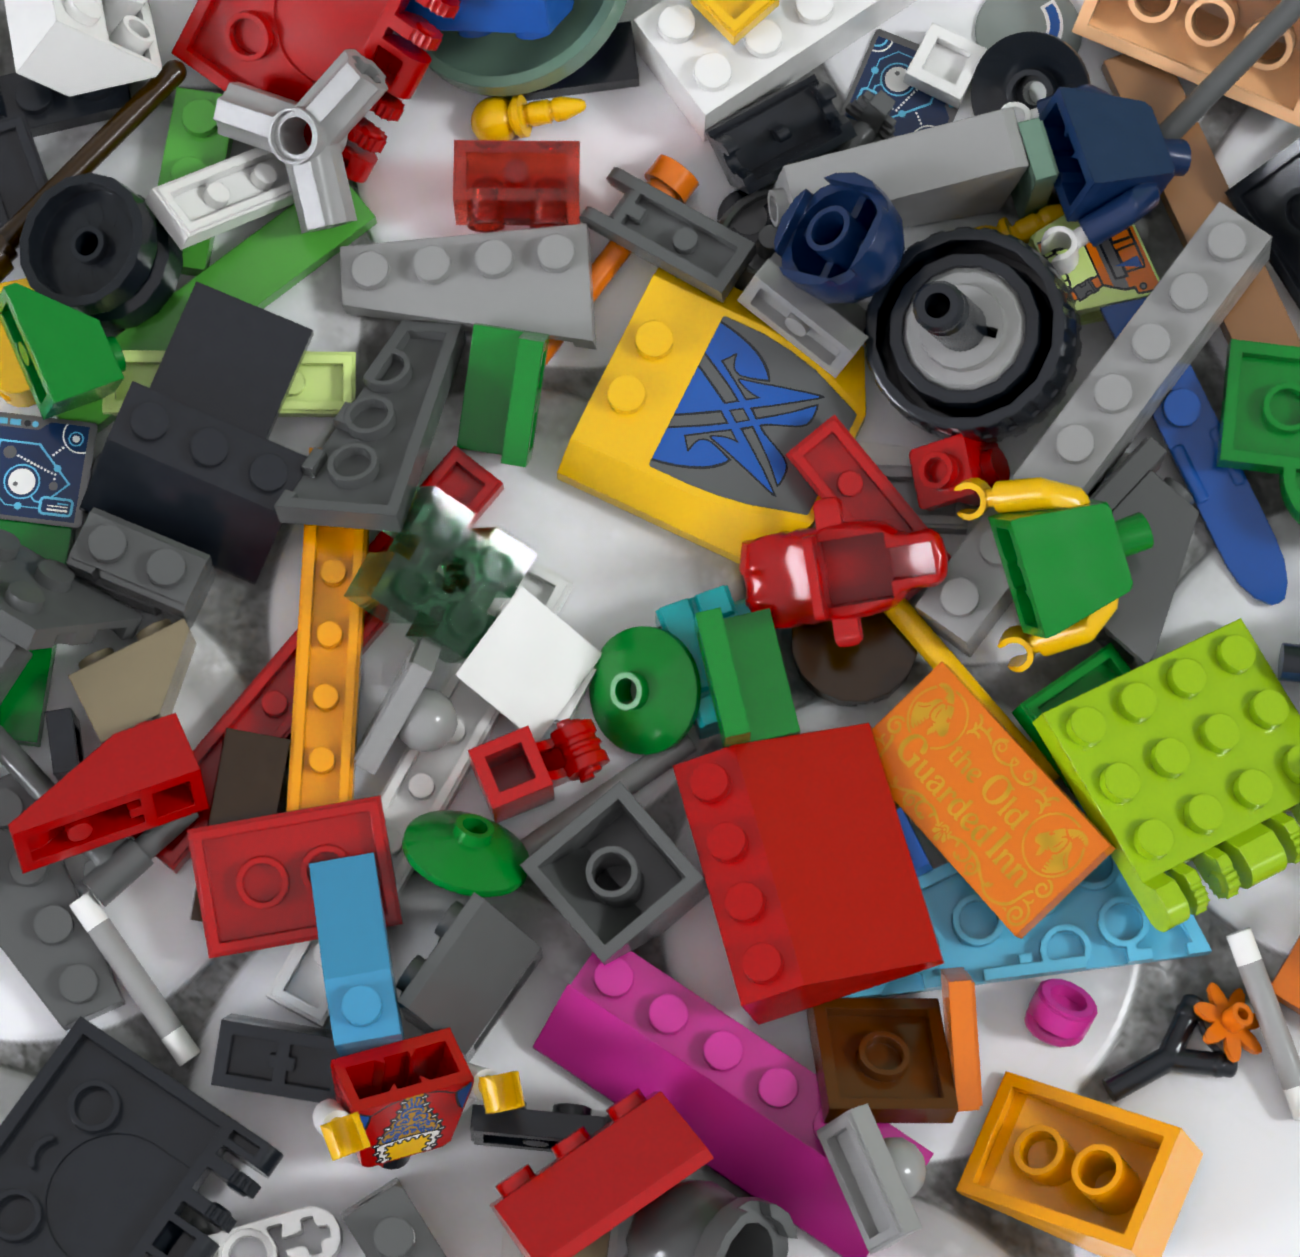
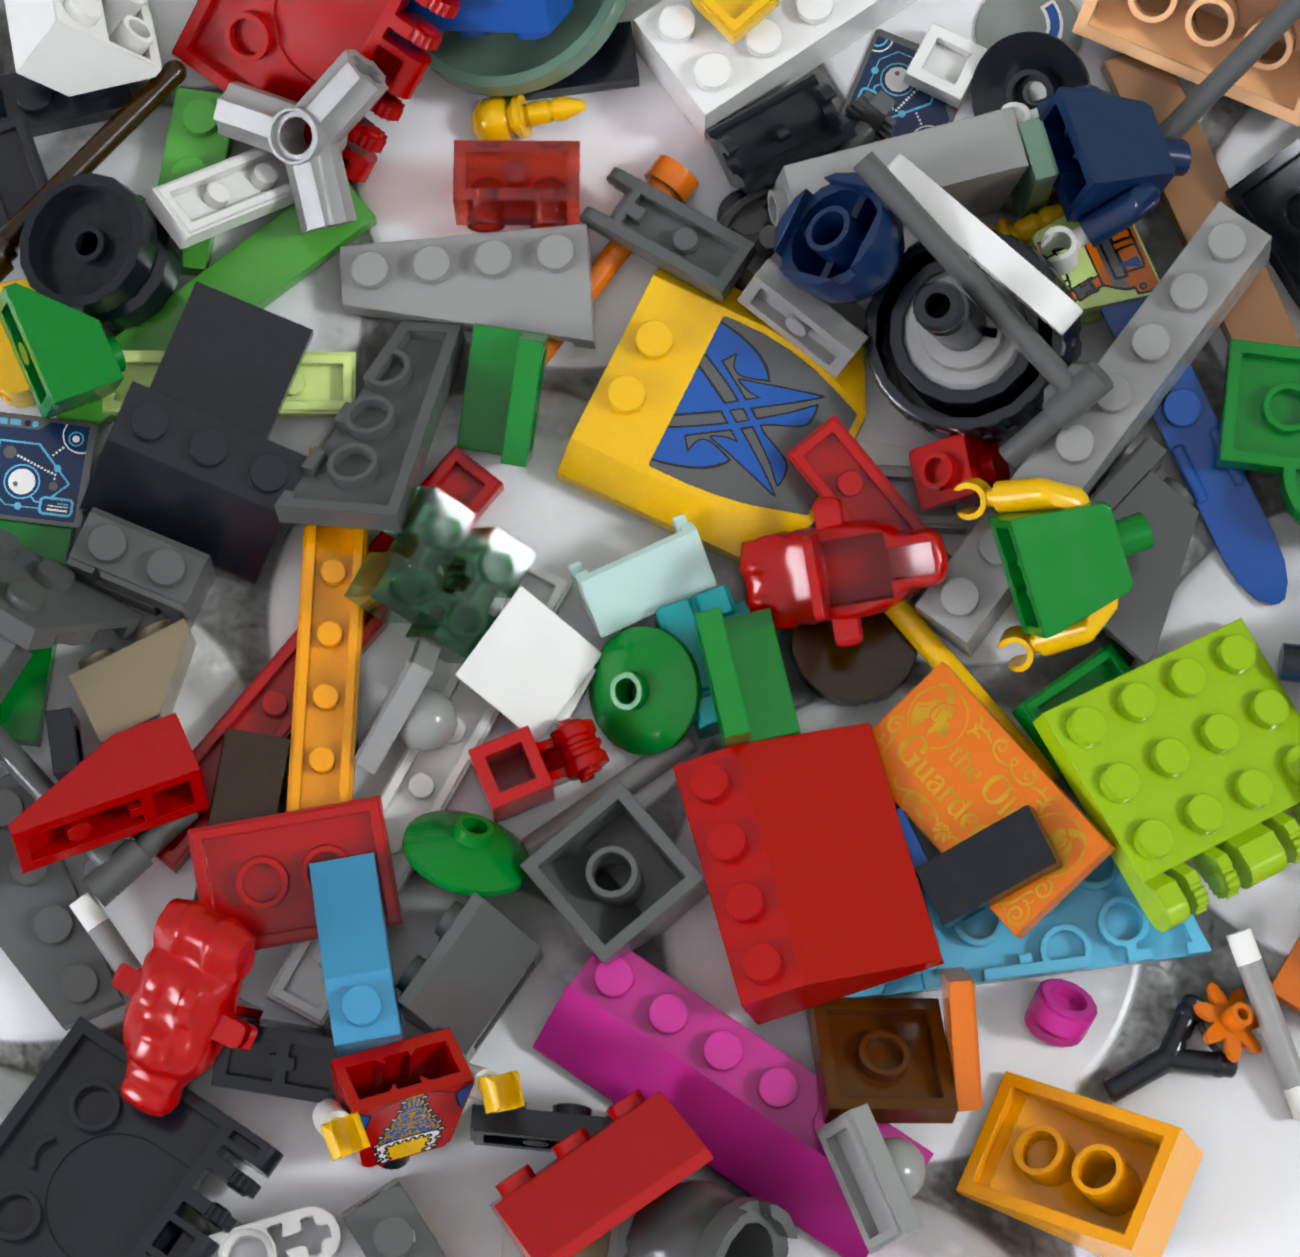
none -> red piece [112,898,264,1117]
none -> light aqua hinge [568,513,717,638]
none -> dark grey bar [853,151,1114,468]
none -> white beam [887,153,1083,336]
none -> black tile [915,805,1063,928]

